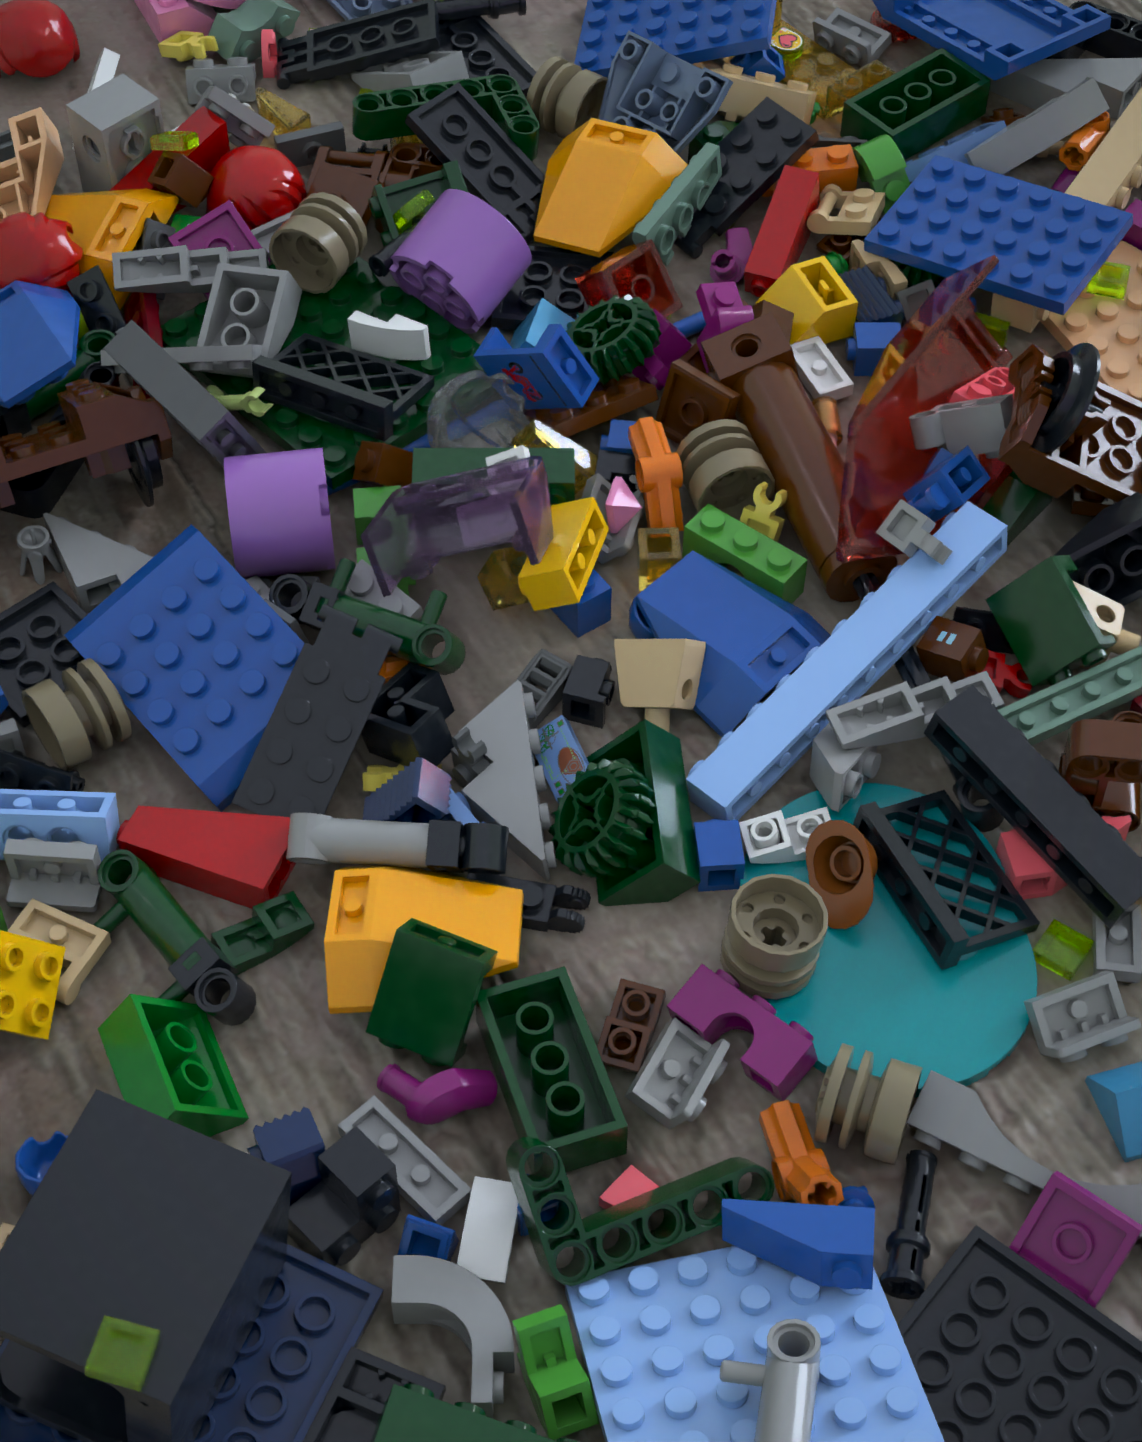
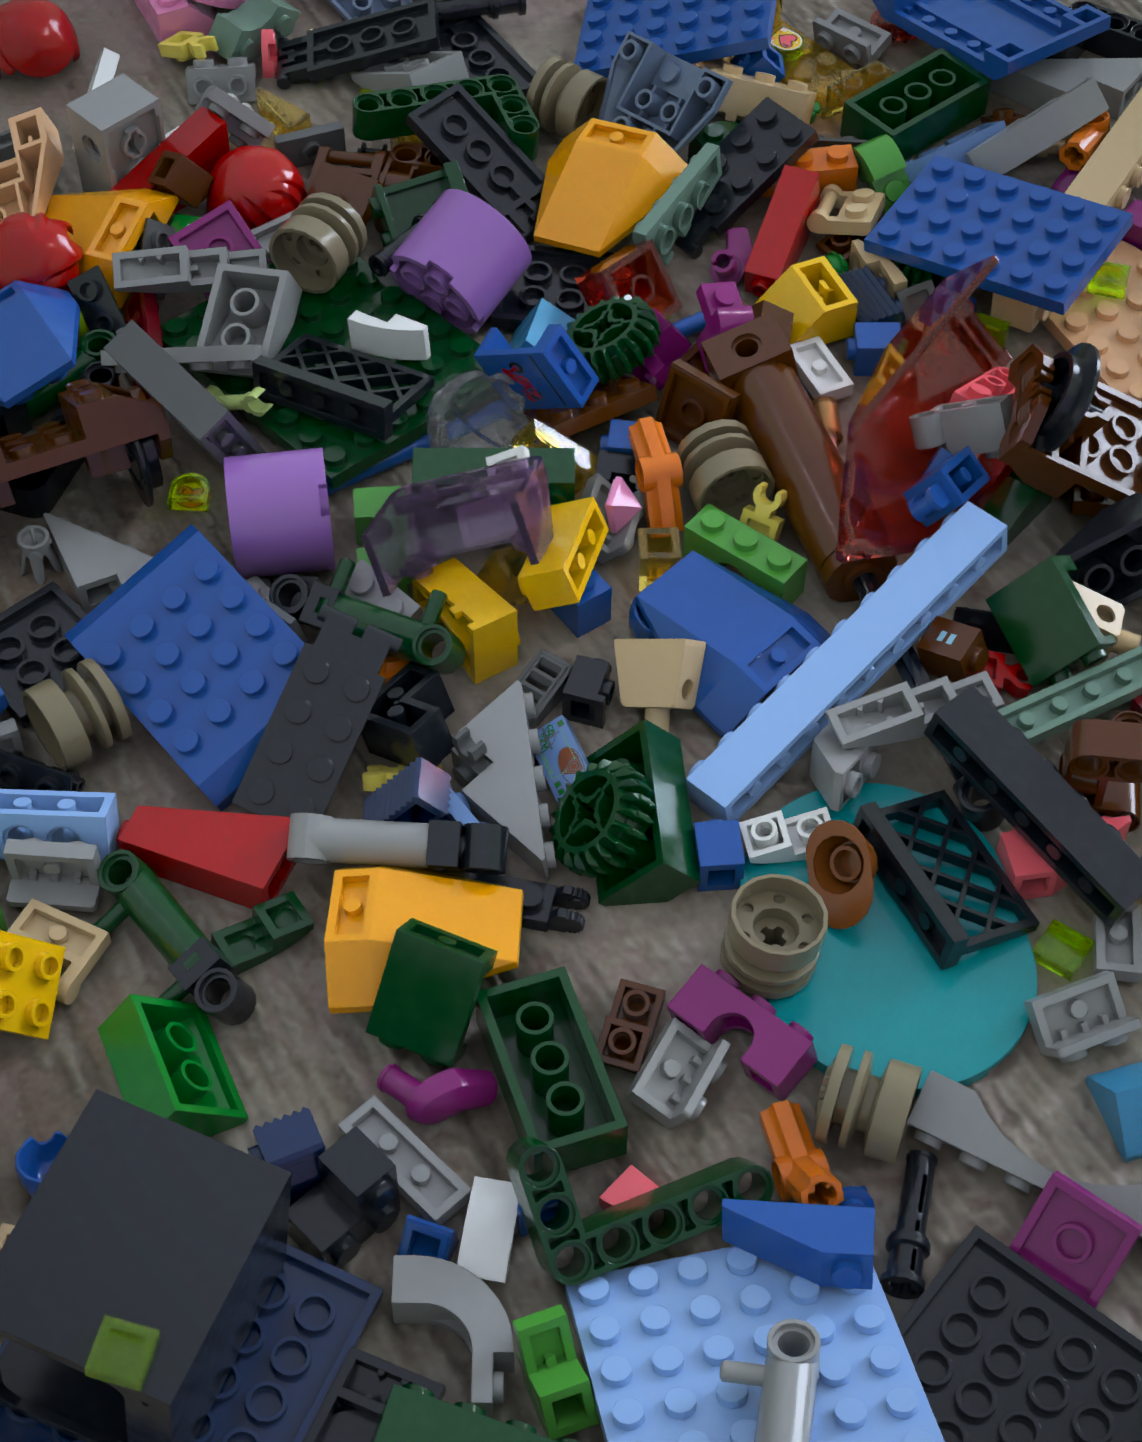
clear neon green tile [150,131,199,151] -> none
reddish brown brick [352,440,413,493] -> none
clear neon green tile [392,189,435,229] -> none
light grey plate [876,499,953,565] -> none
none -> clear neon green tile [167,473,211,512]
none -> yellow wedge [412,557,521,684]

